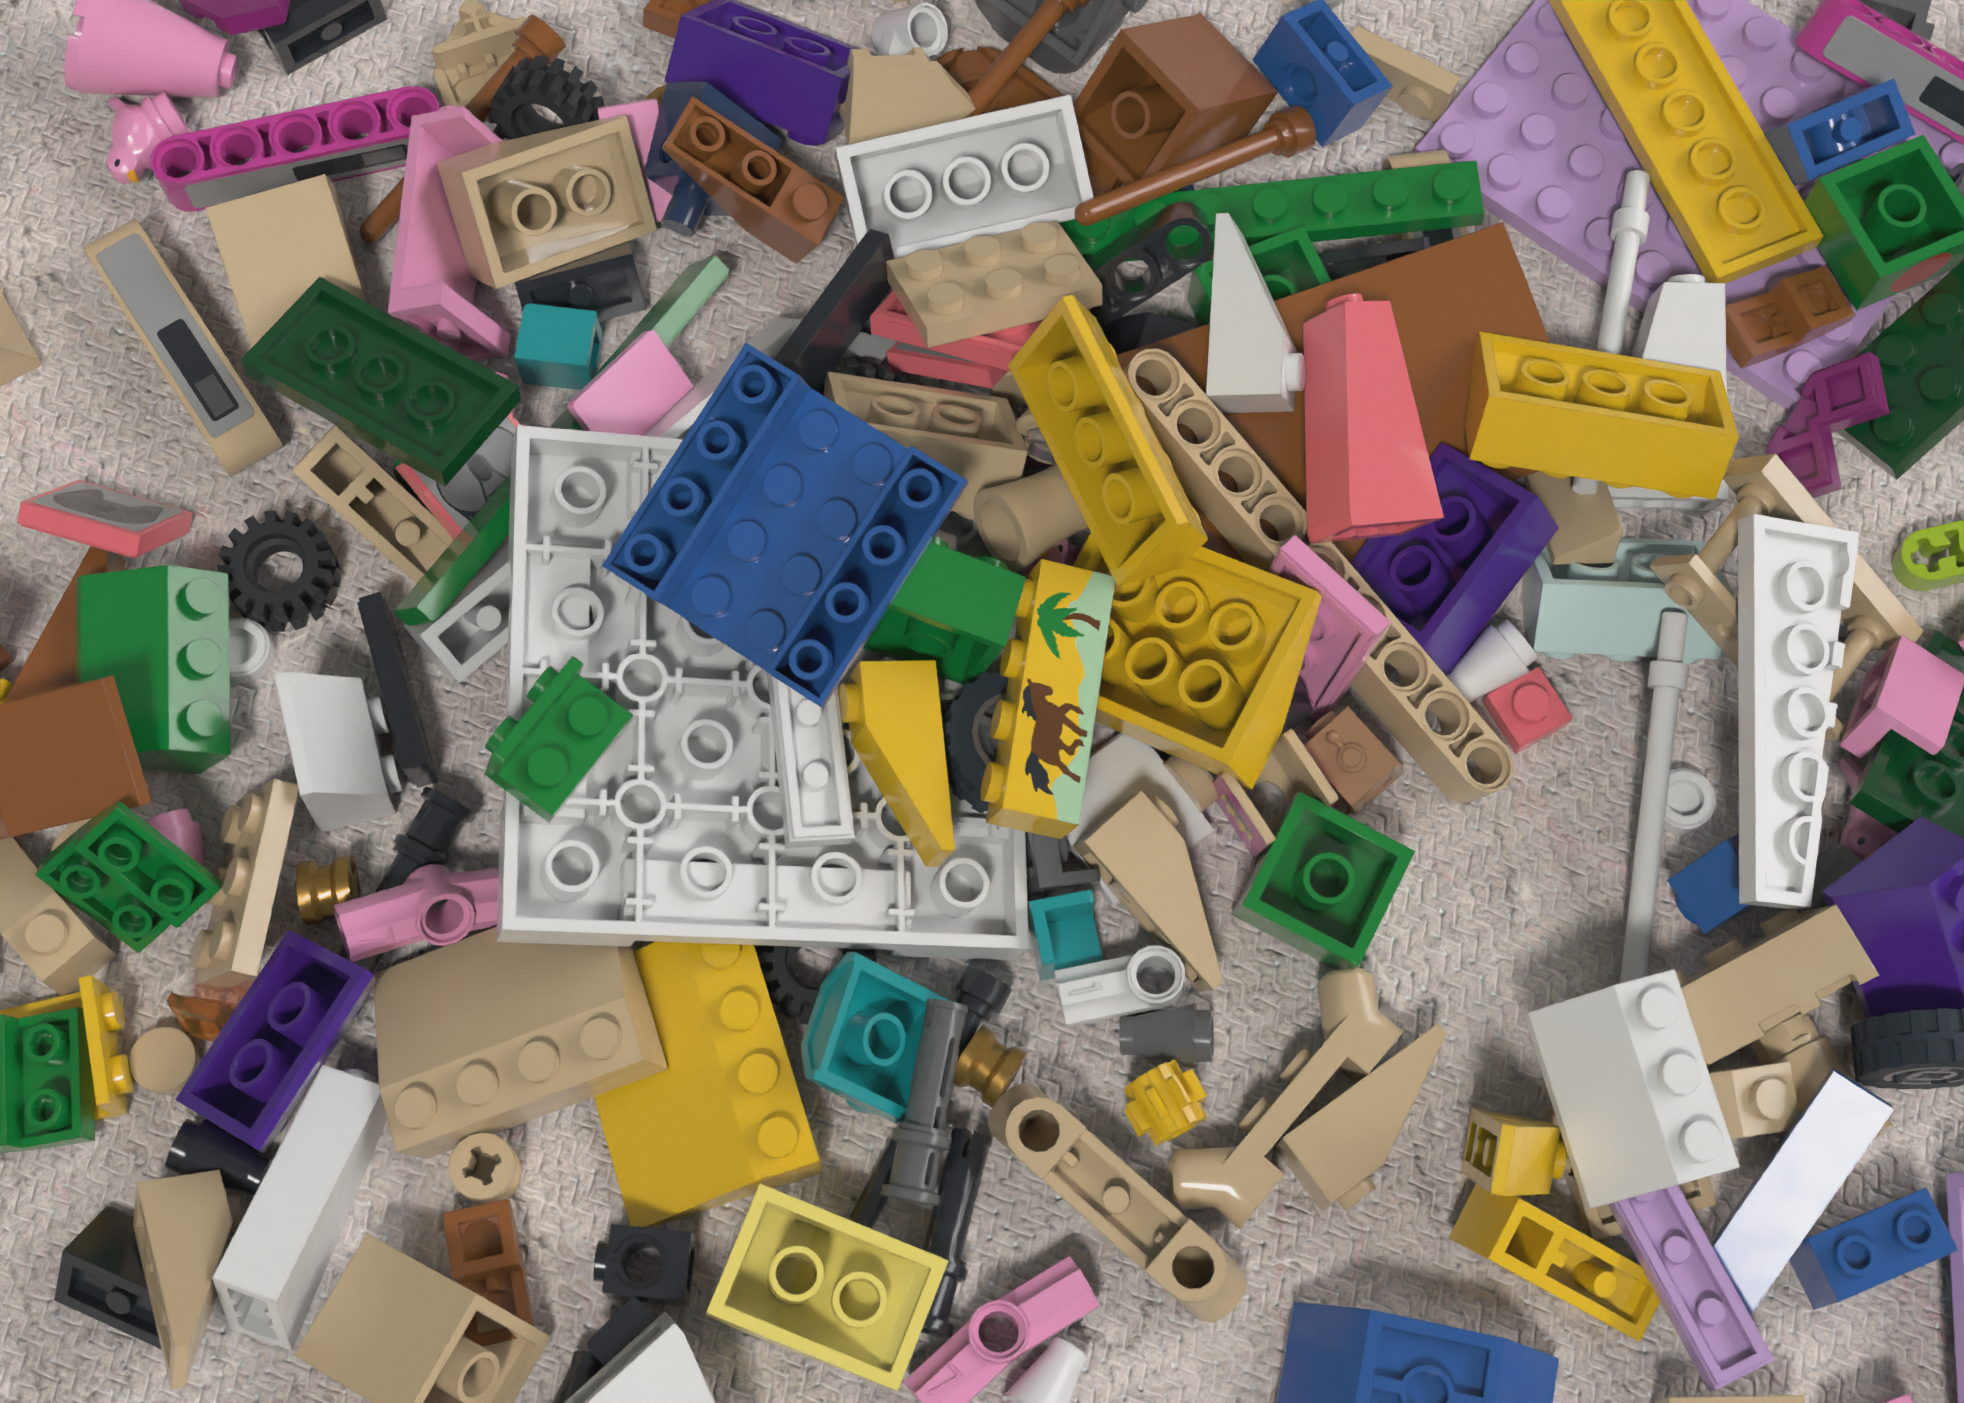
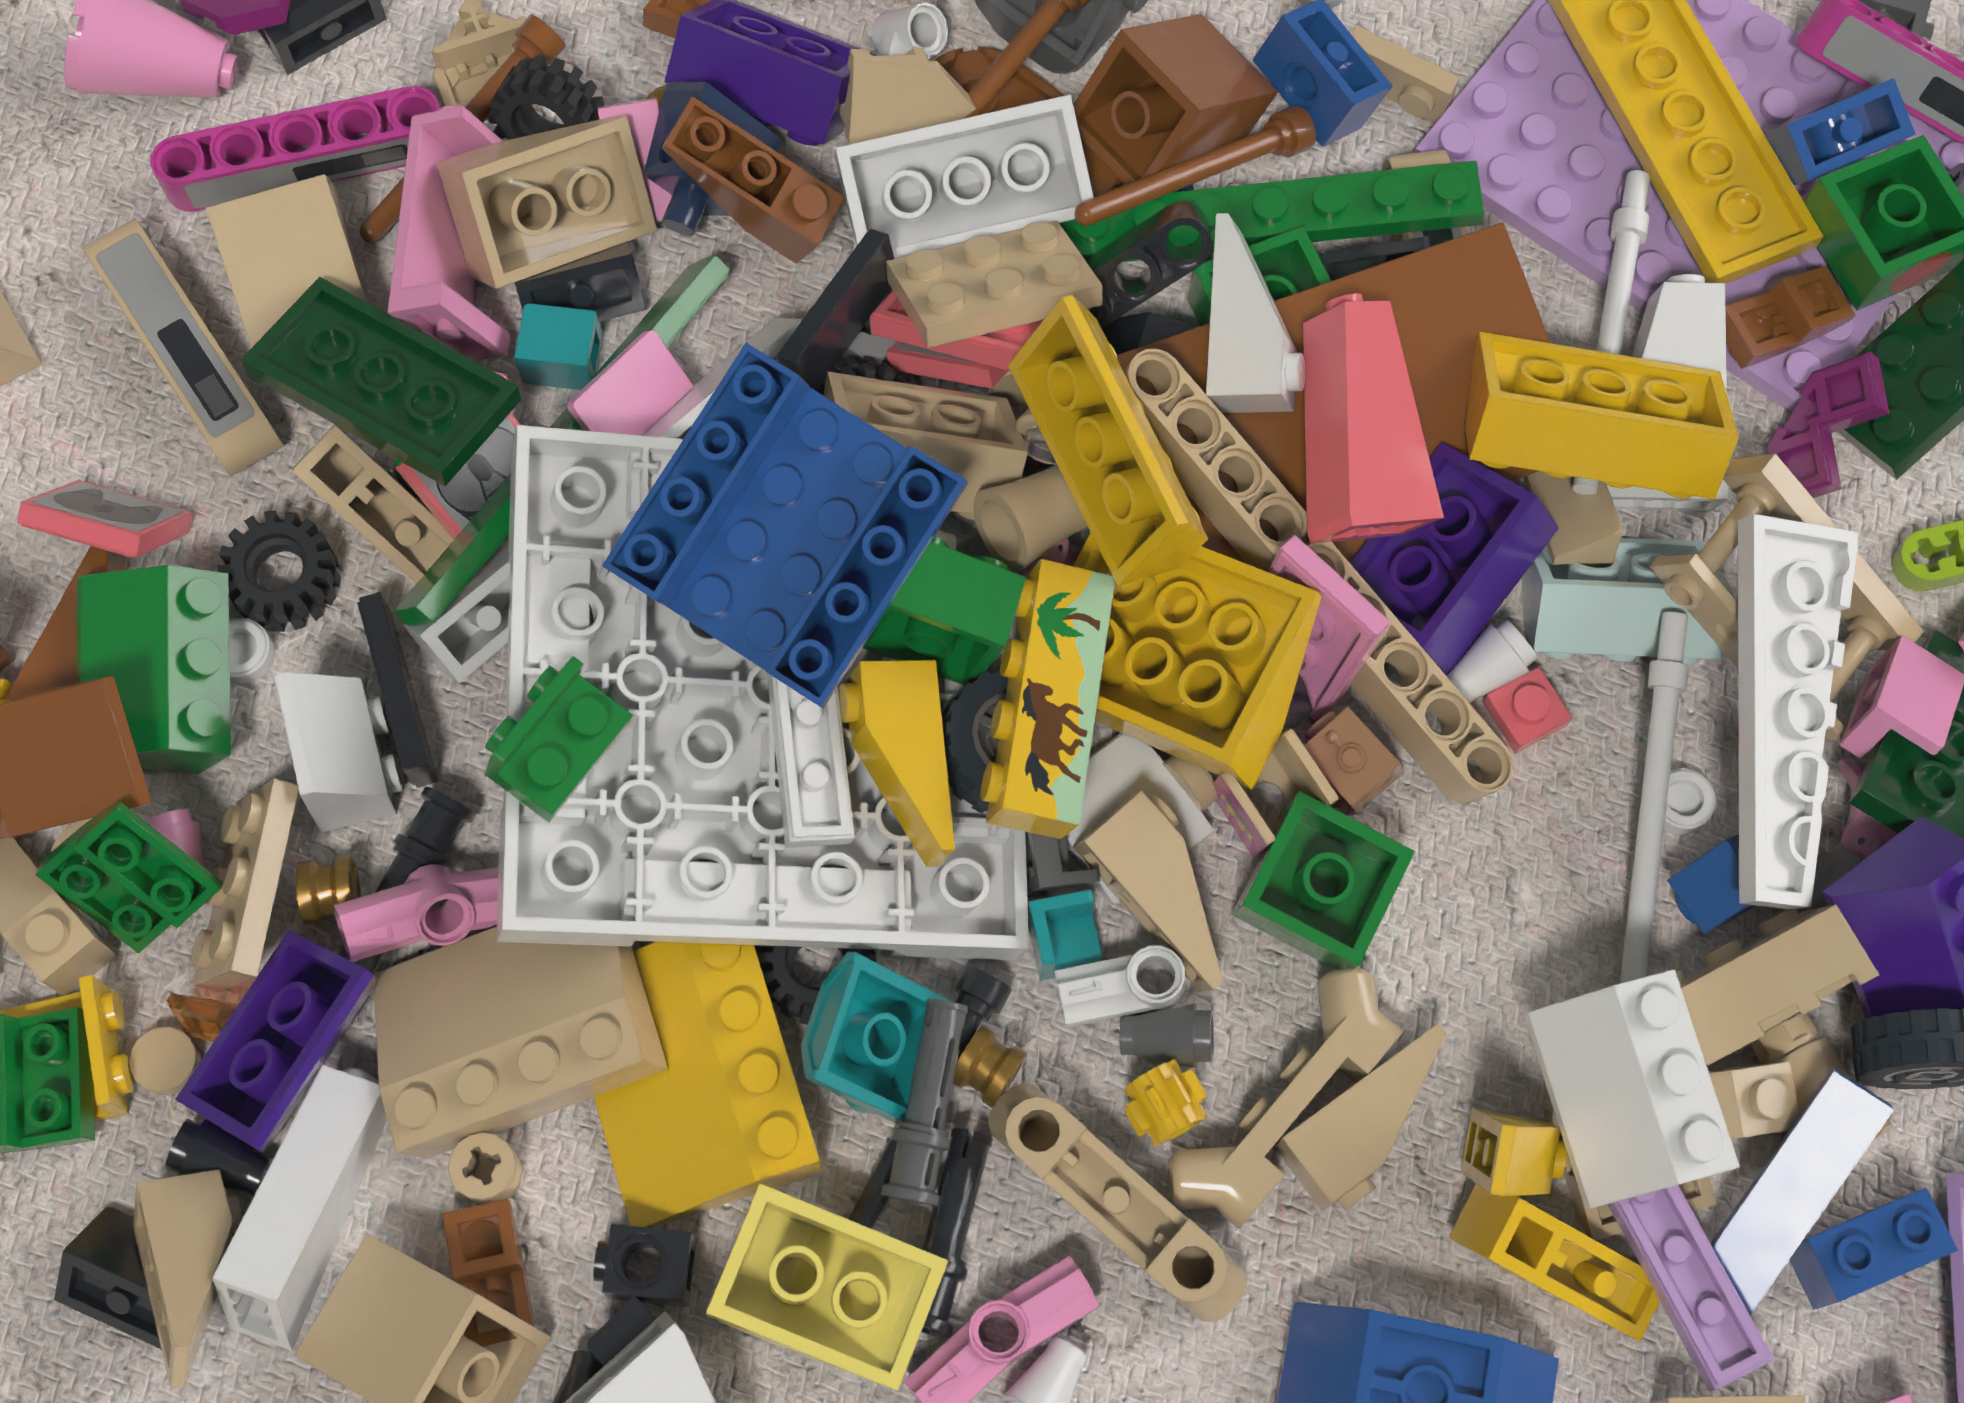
bright pink animal [106,92,190,184] -> none

